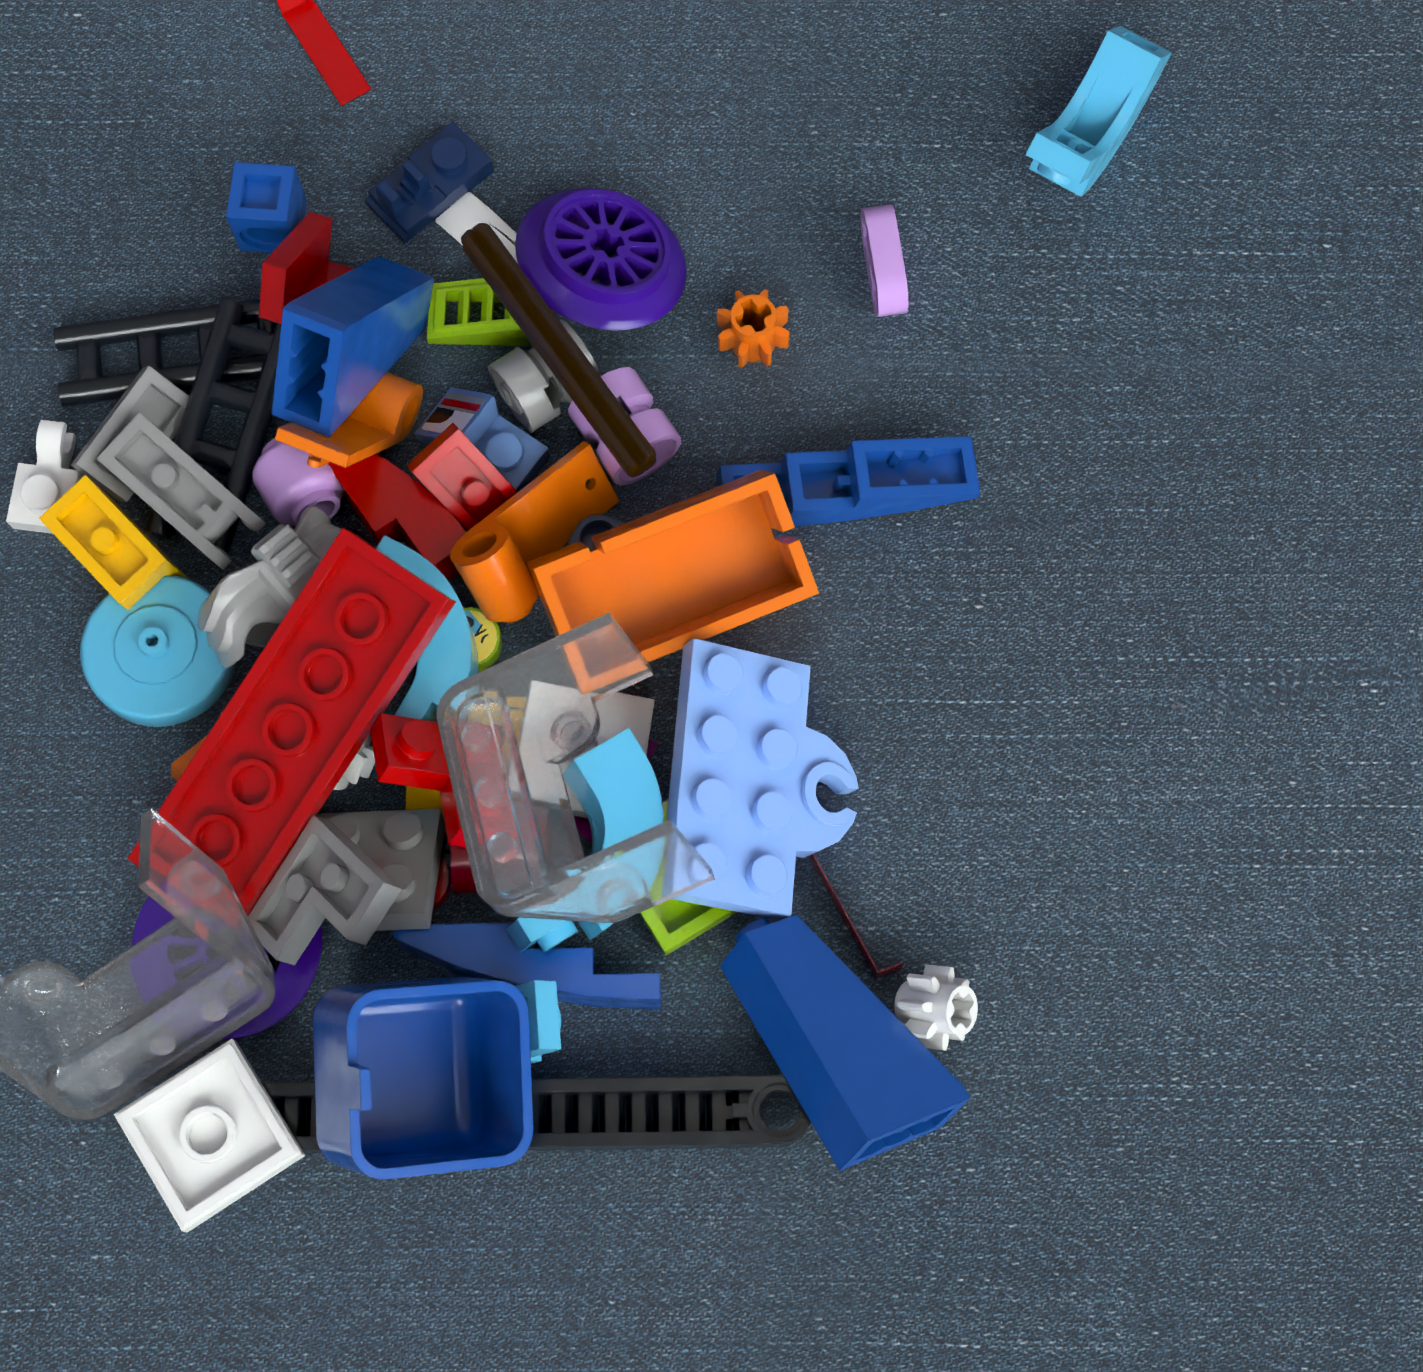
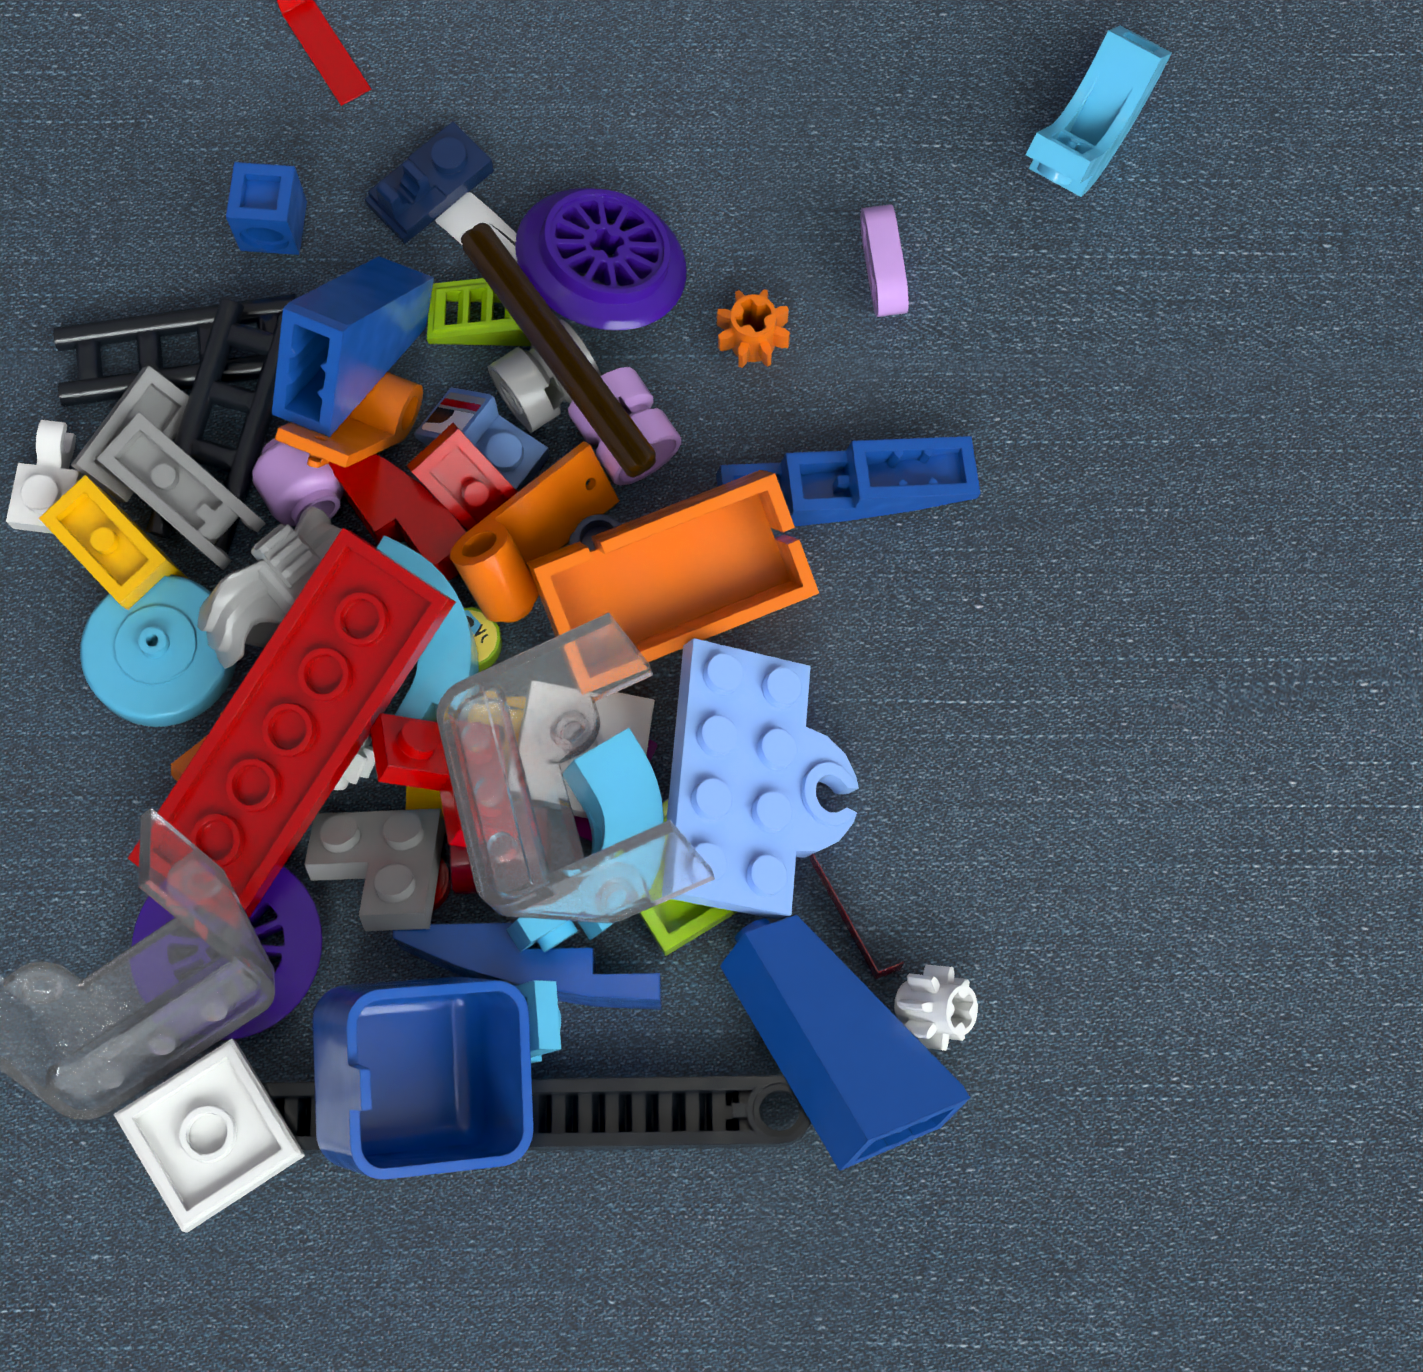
light grey plate [243,815,402,965] -> none
red panel [259,212,355,324] -> none

